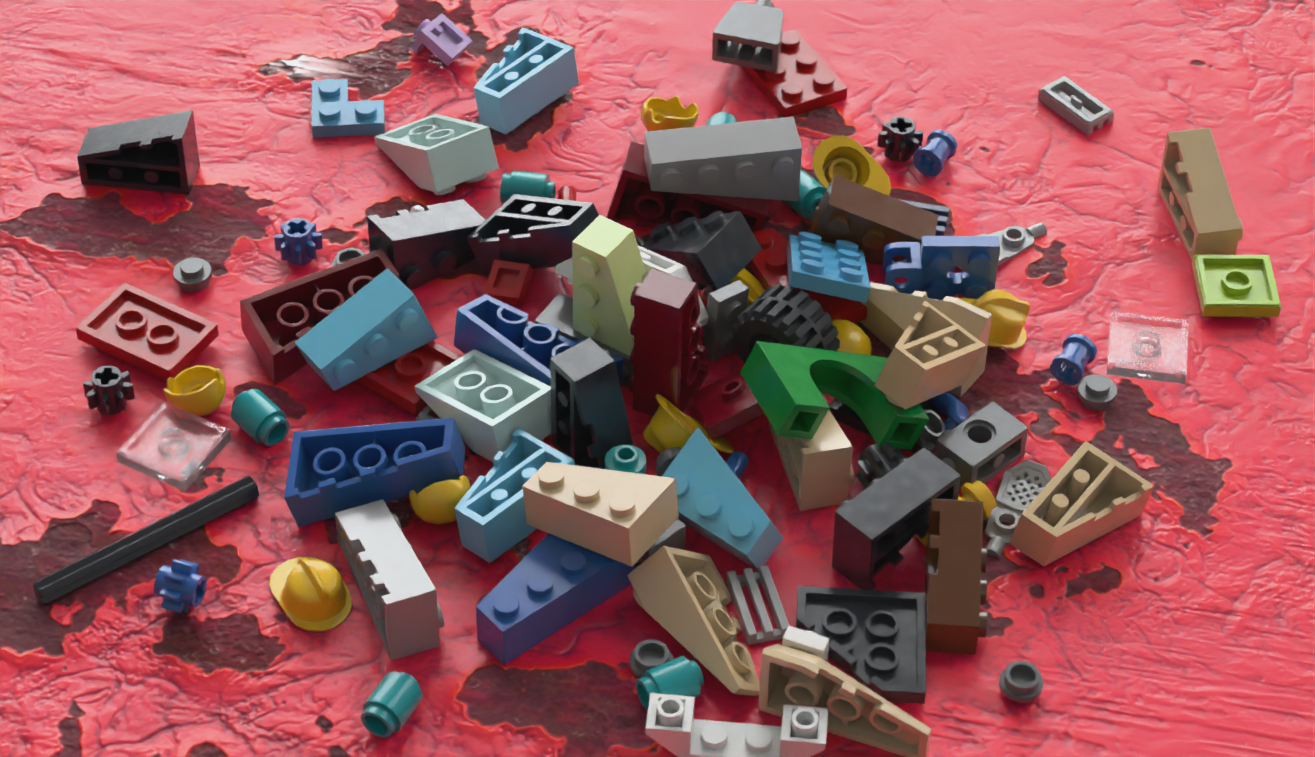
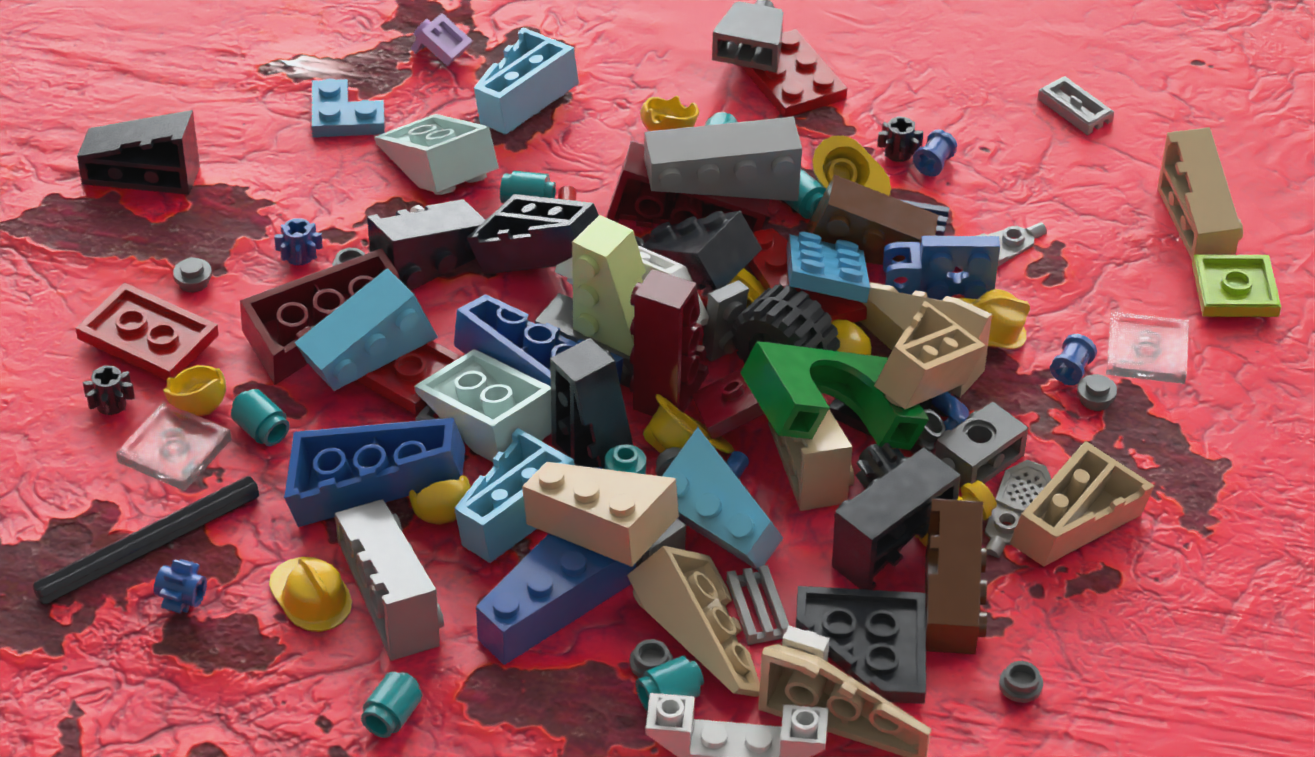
red plate [484,260,534,305] -> none

